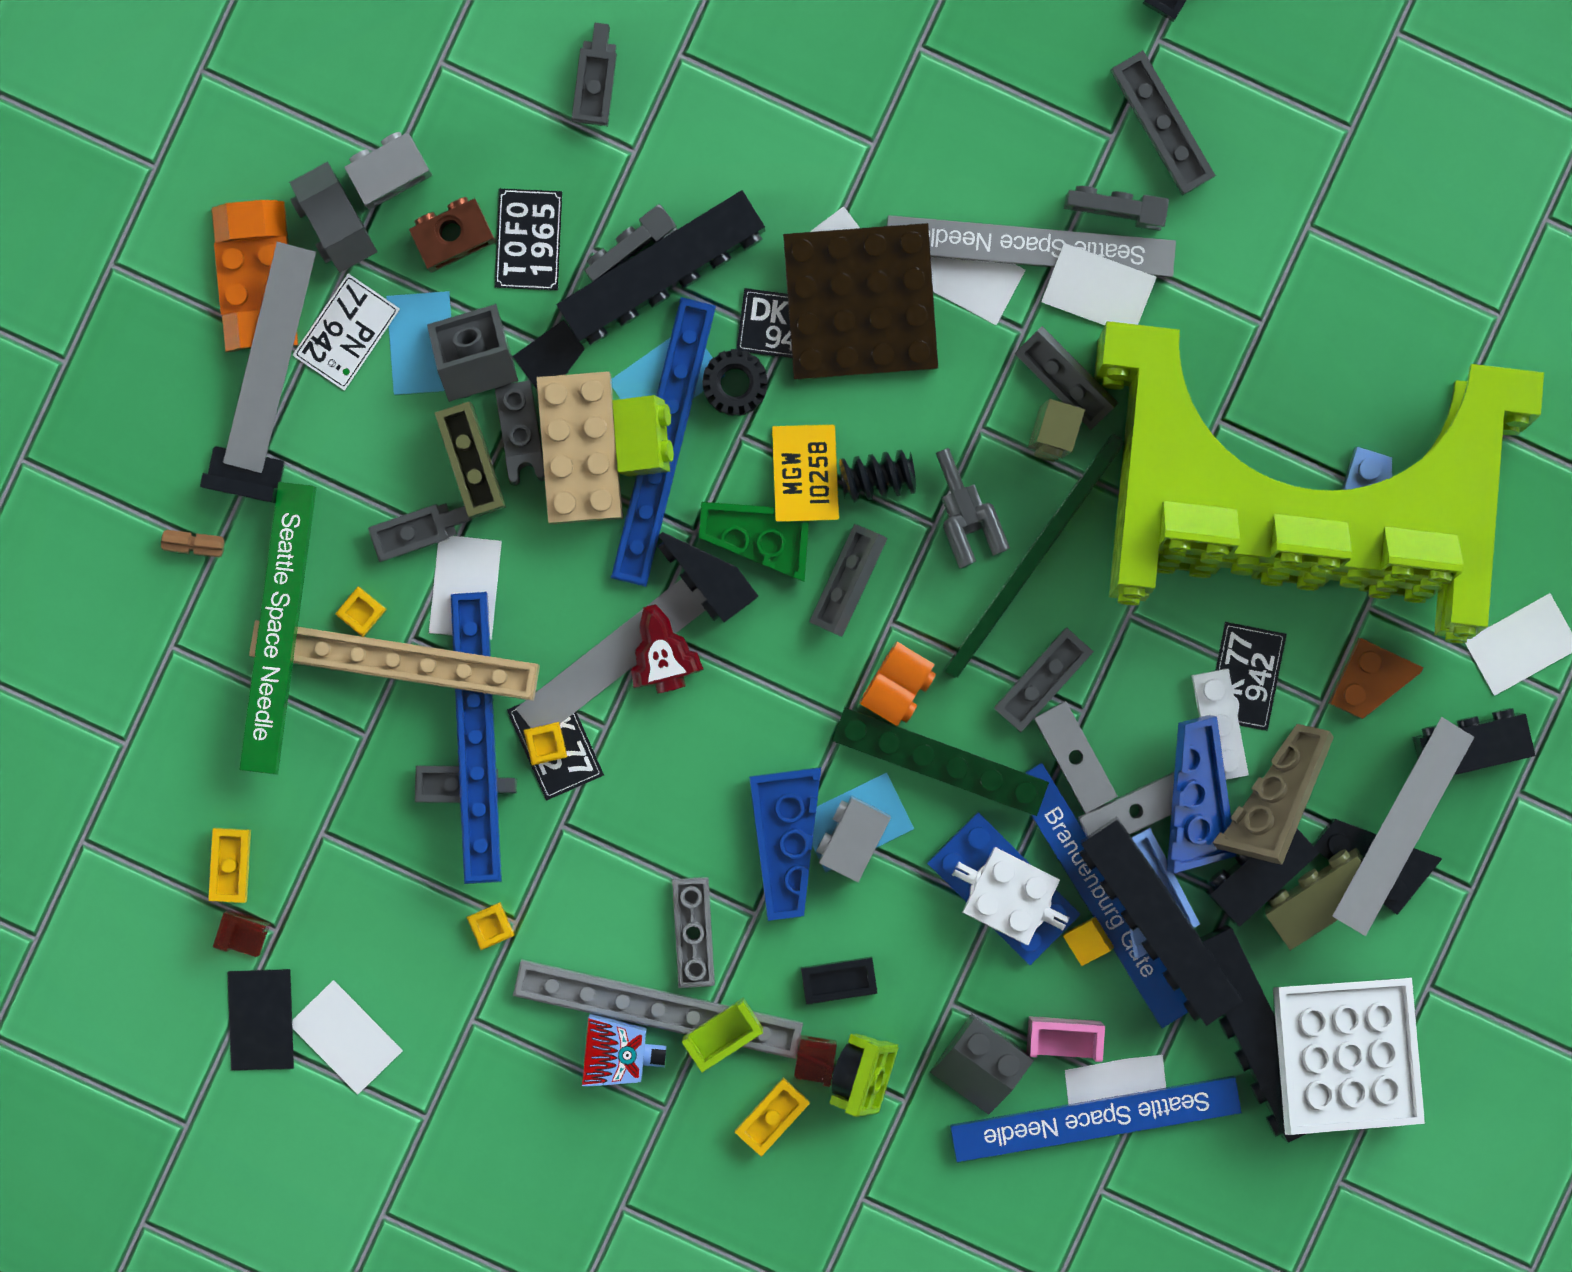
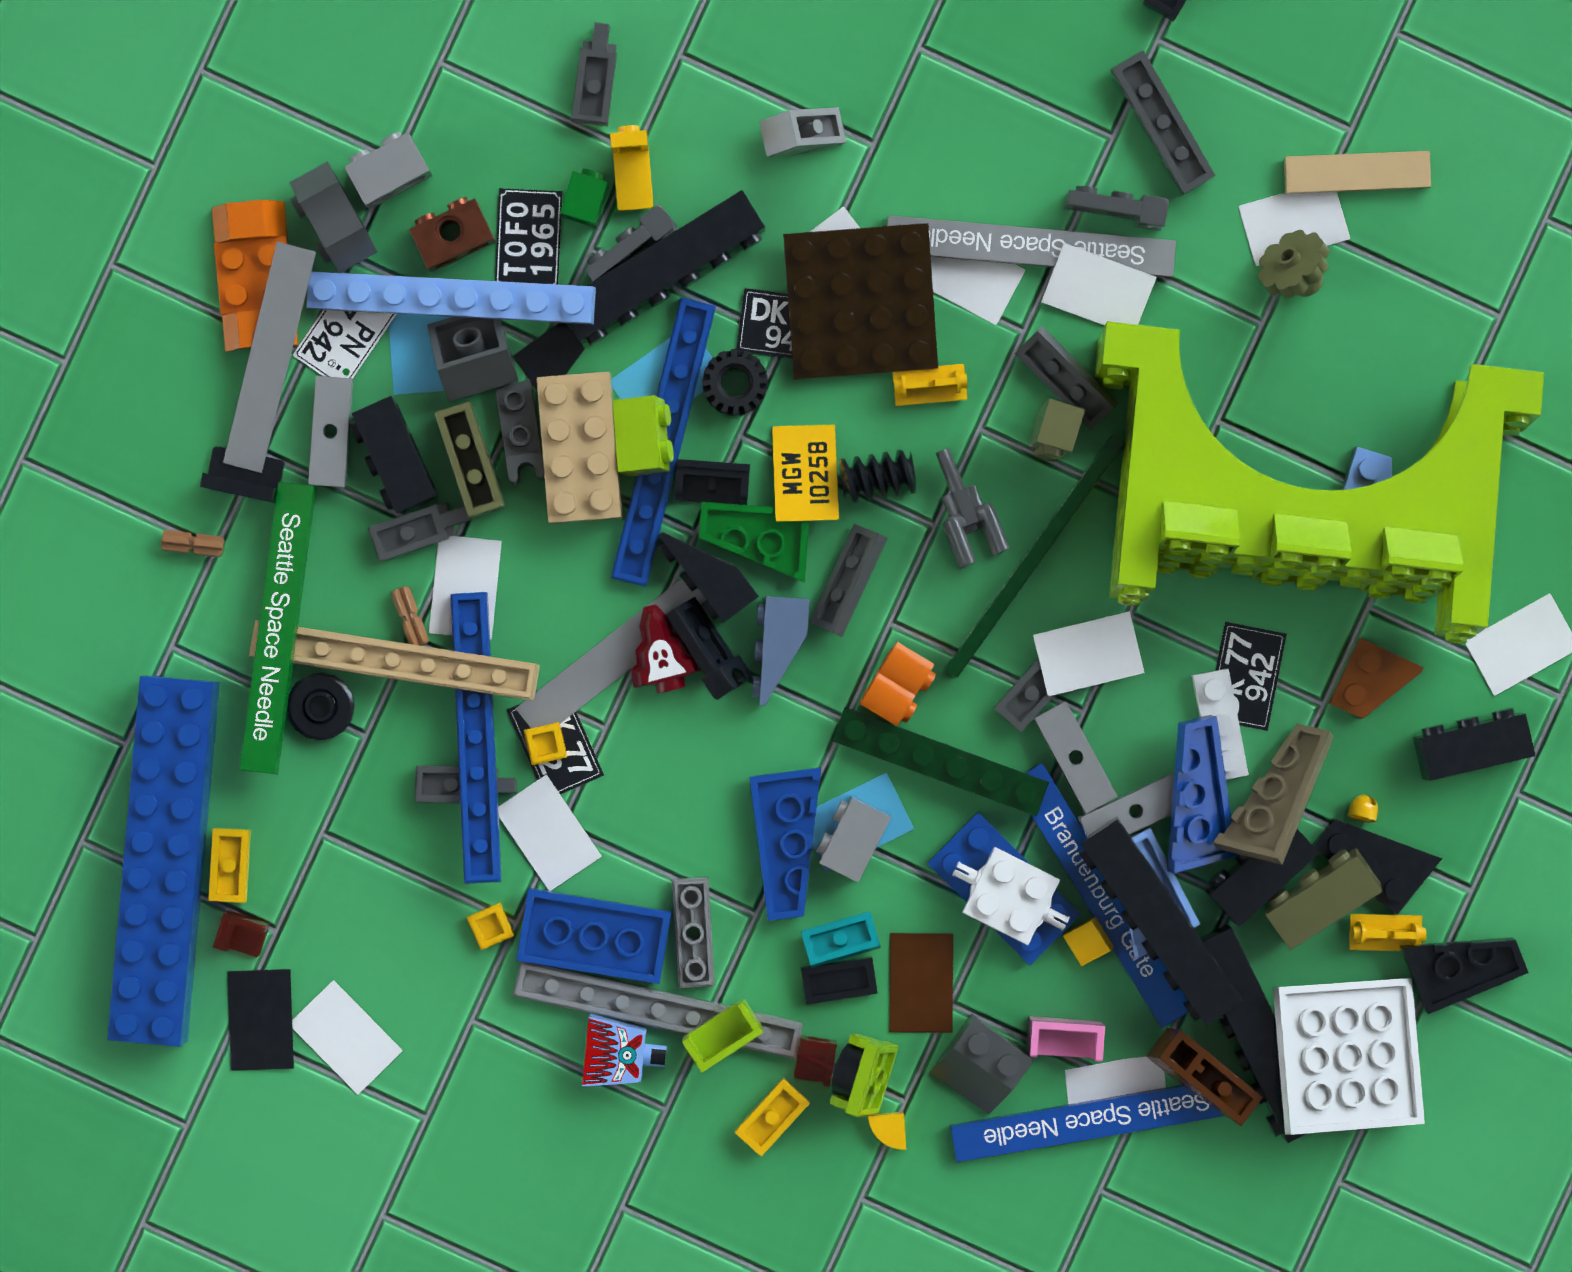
yellow tile [335,586,387,637] -> none
light grey sticker [1332,717,1474,936] -> none
none -> blue brick [107,675,220,1047]
none -> black wheel [287,673,355,740]
none -> light blue plate [306,272,596,325]
none -> light grey tile [308,376,354,487]
none -> black brick [350,396,439,514]
none -> medium nougat piece [391,586,429,646]
none -> white sticker [498,774,602,891]
none -> blue plate [516,888,672,984]
none -> green brick [560,168,609,228]
none -> yellow bracket [610,125,654,211]
none -> black plate [665,597,752,700]
none -> black hinge [675,459,750,505]
none -> sand blue slope [752,596,809,706]
none -> light grey slope [759,107,846,157]
none -> teal plate [801,911,881,968]
none -> yellow tile [868,1112,907,1150]
none -> reddish brown sticker [889,933,953,1033]
none -> yellow hinge [892,364,968,406]
none -> white sticker [1033,611,1145,696]
none -> reddish brown slope [1146,1028,1263,1126]
none -> white sticker [1238,192,1350,266]
none -> olive plant [1258,230,1330,298]
none -> tan tile [1284,151,1431,194]
none -> yellow hinge [1347,794,1378,823]
none -> yellow hinge [1349,914,1426,951]
none -> black wing [1400,937,1529,1014]

